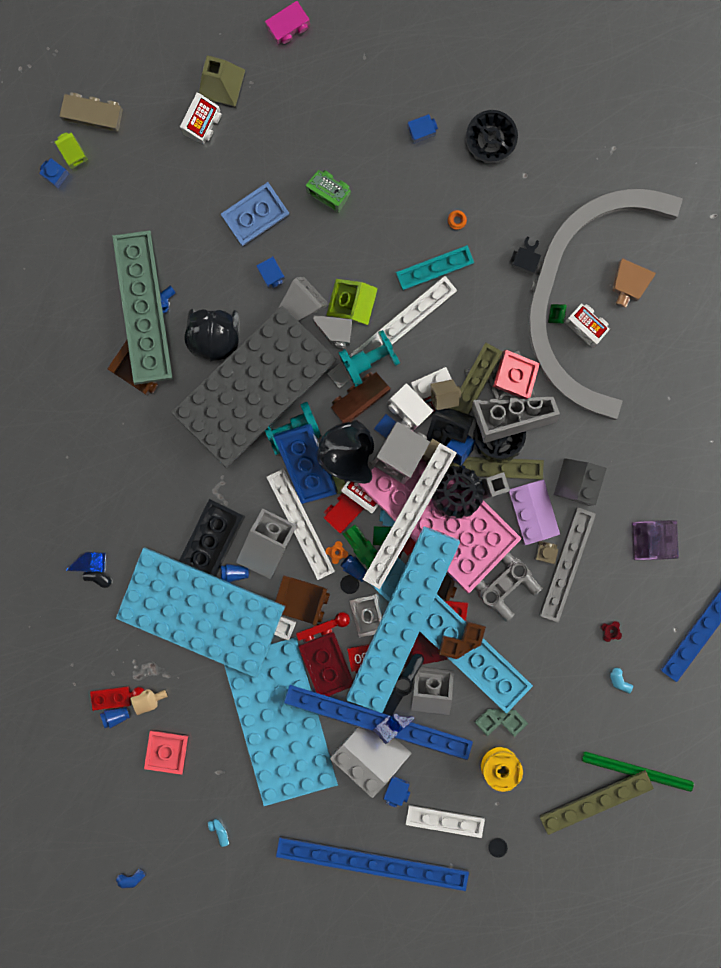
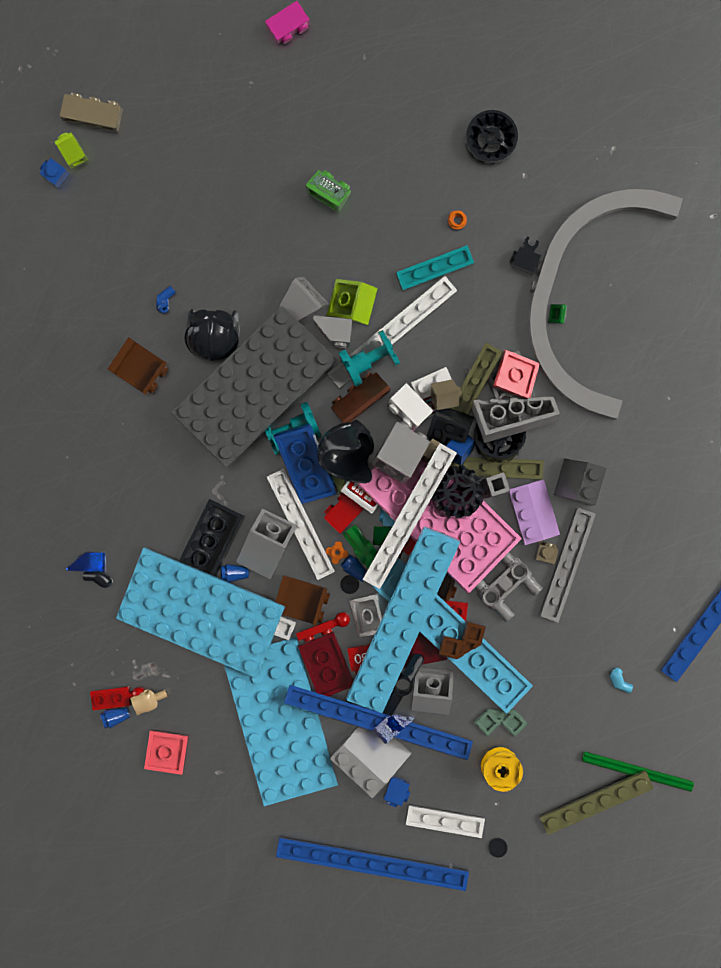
sand green plate [112,230,172,385] -> none
blue arm [116,869,146,888] -> none
slope [180,93,222,145] -> none
olive slope [199,55,245,107] -> none
medium azure arm [208,819,229,847] -> none
medium blue plate [221,182,290,247] -> none
blue brick [257,257,285,289] -> none
blue brick [374,414,396,439] -> none
blue brick [407,114,438,144] -> none
slope [564,303,610,348] -> none
dark red plate [601,621,622,642] -> none
medium nougat torso [612,258,656,308] -> none
clear purple slope [632,520,679,560] -> none

